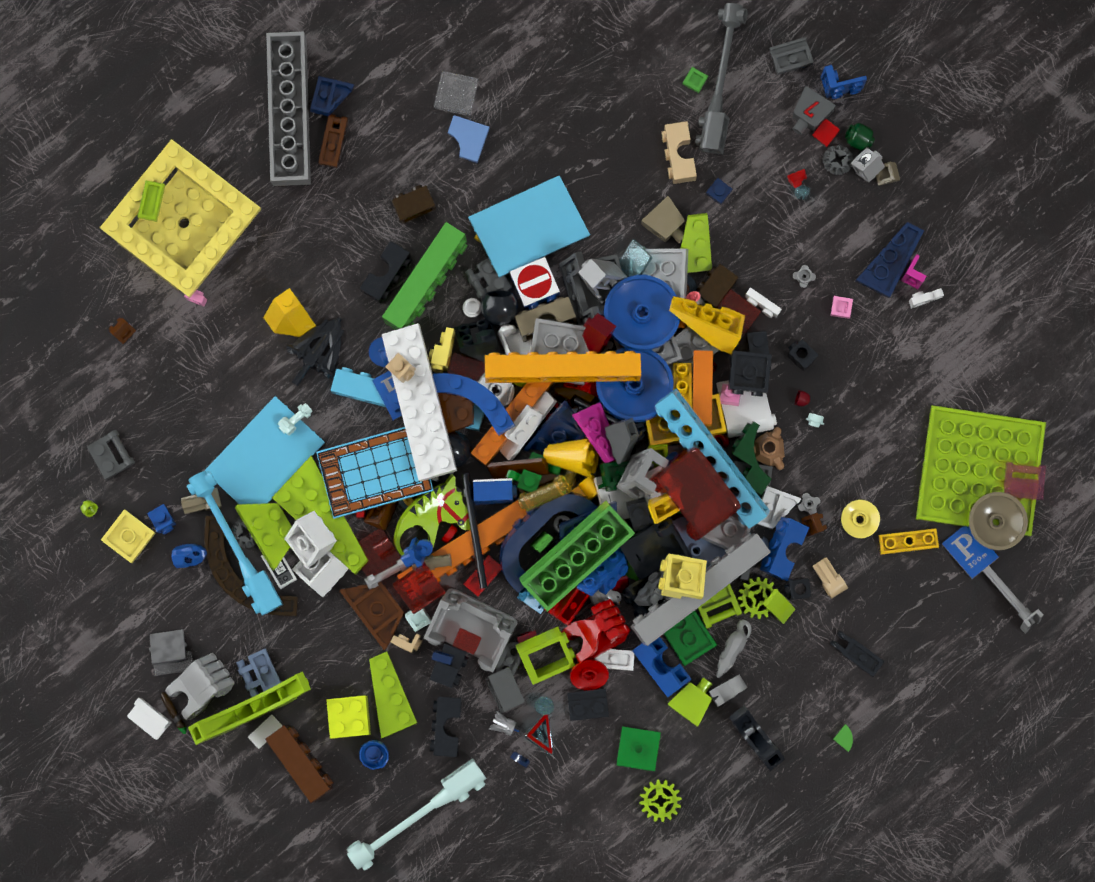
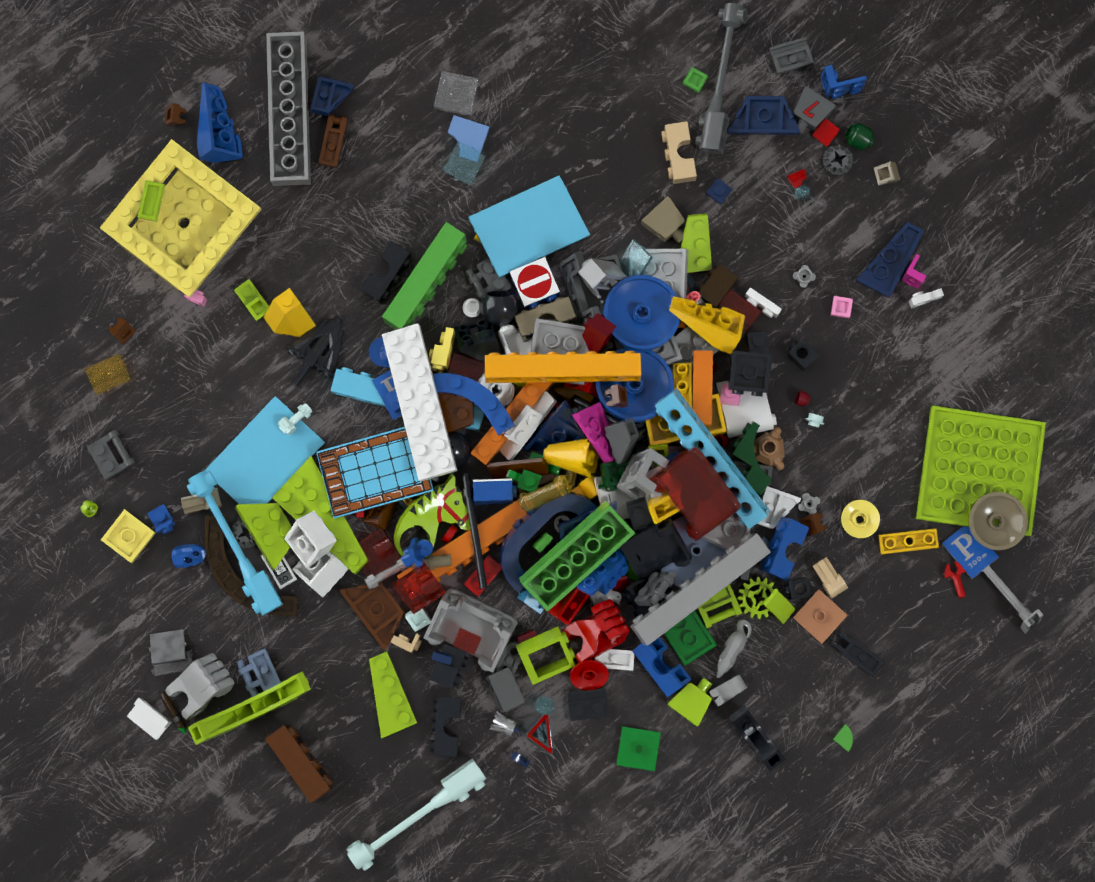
white sticker [248,715,282,749] -> none
neon yellow brick [327,696,371,739] -> none
blue hair [359,740,389,770] -> none
tan bracket [385,353,416,383] -> none
dark brown brick [391,185,436,224] -> none
lime gear [639,779,682,822] -> none
light yellow plate [658,554,707,599] -> none
light grey brick [851,148,885,182] -> none
clear pink plate [1004,462,1046,500] -> none
none -> clear yellow plate [85,354,132,395]
none -> reddish brown tile [165,103,187,126]
none -> blue wedge [197,83,243,163]
none -> lime slope [234,279,269,321]
none -> clear light blue piece [443,141,486,185]
none -> tile [605,384,629,408]
none -> dark blue wing [727,96,801,135]
none -> nougat plate [793,589,848,644]
none -> red bar [944,561,966,598]

